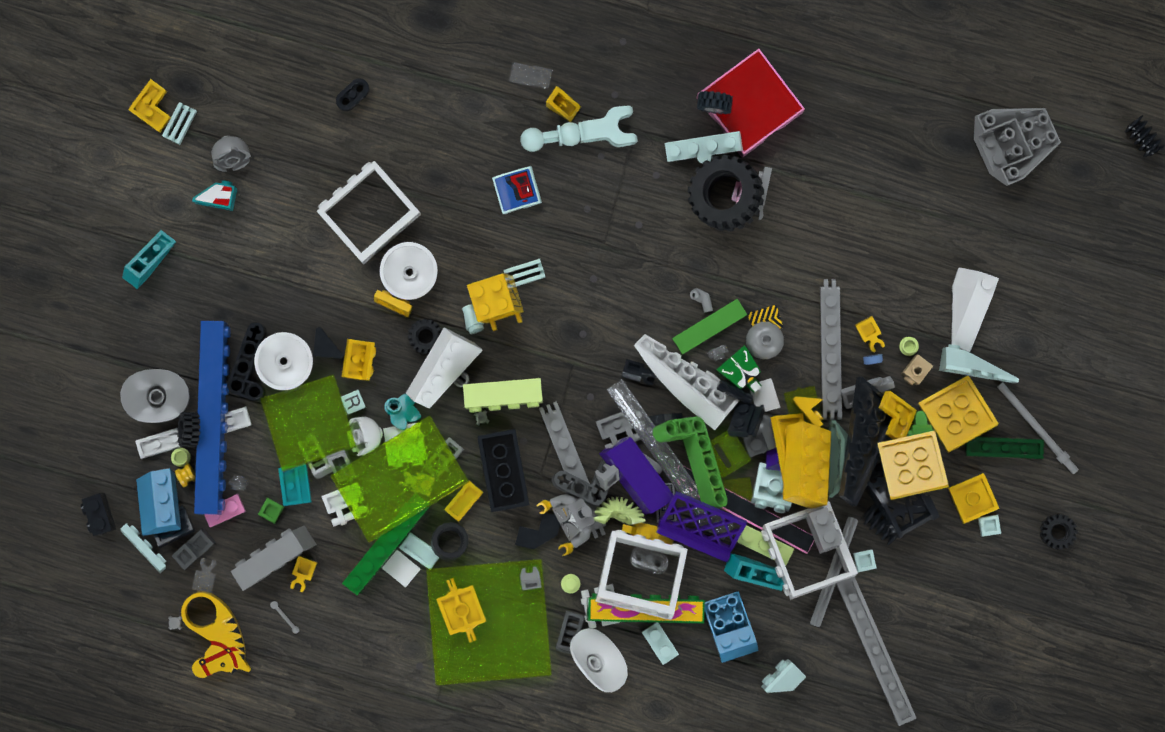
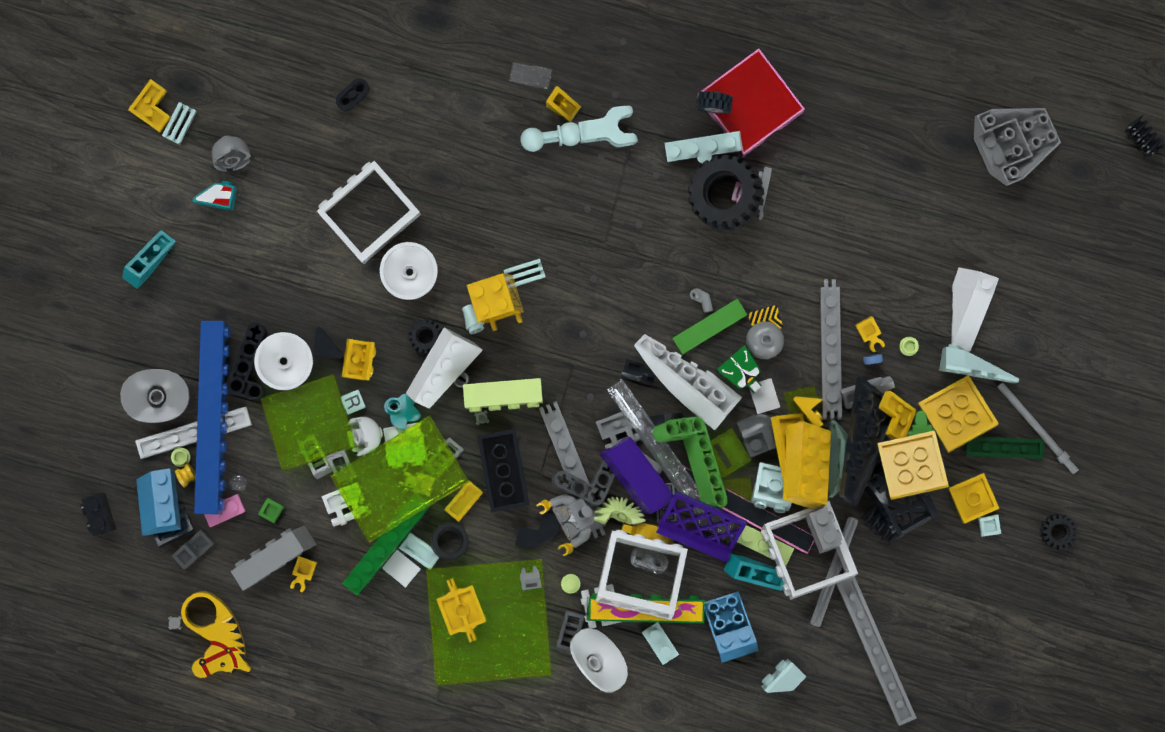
light aqua plate [121,524,166,573] -> none
black tyre [177,412,200,447] -> none
clear plate [192,558,216,593] -> none
light grey hinge [270,601,299,634] -> none
teal plate [278,464,312,506] -> none
yellow plate [374,290,412,318] -> none
slope [492,166,542,214] -> none
light grey tile [595,464,620,491] -> none
clear plate [707,345,729,361] -> none
black axle [717,381,753,404] -> none
black plate [728,404,765,437] -> none
dark purple slope [766,448,781,471] -> none
light aqua tile [853,549,877,572] -> none
tan brick [901,354,933,385] -> none

